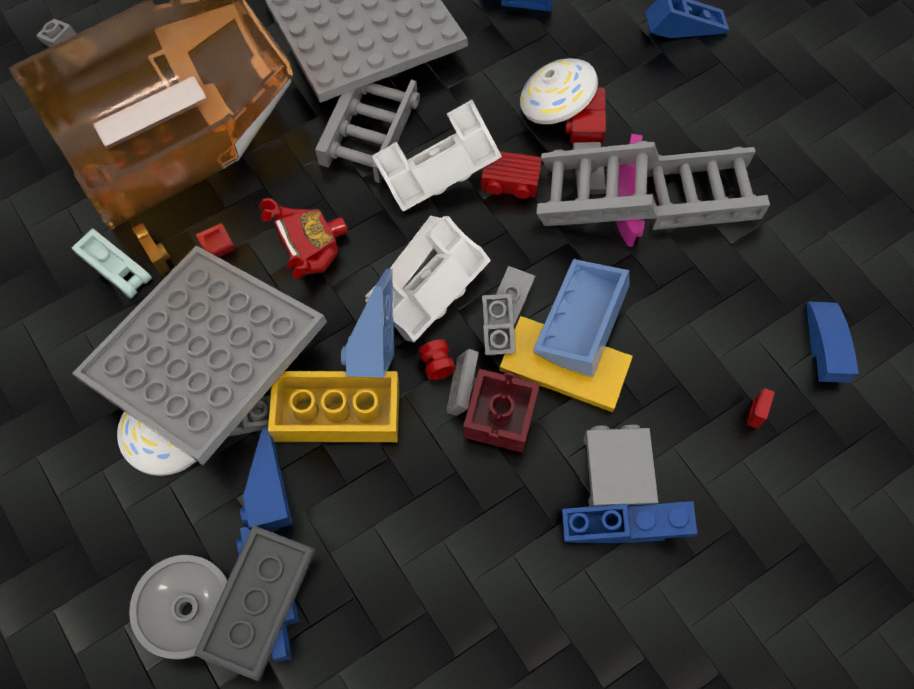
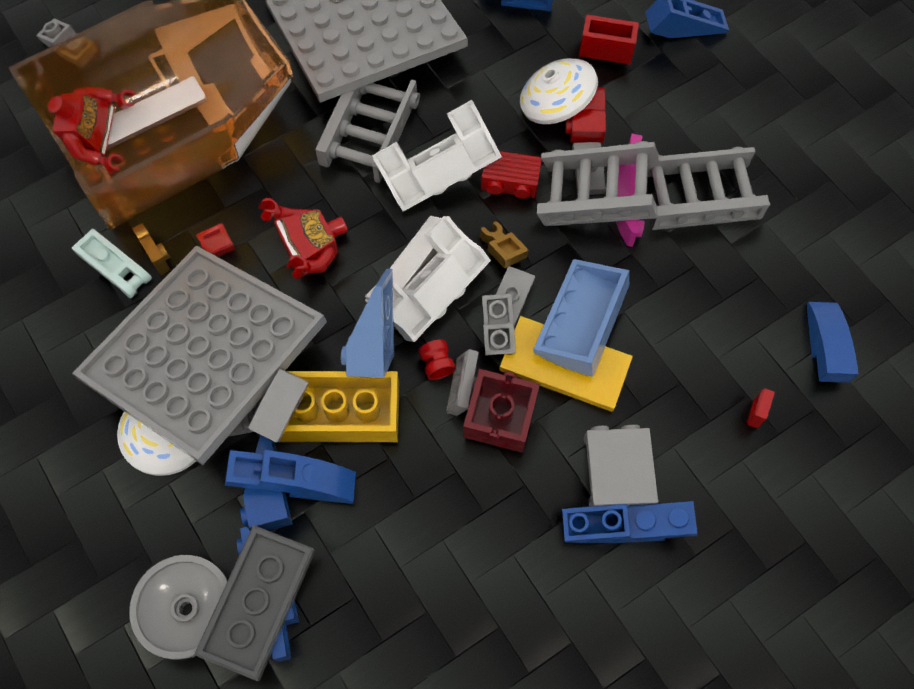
none -> red torso [48,86,135,174]
none -> blue slope [225,450,356,504]
none -> light grey slope [248,369,309,442]
none -> pearl gold plate [480,221,529,268]
none -> red brick [579,15,639,64]

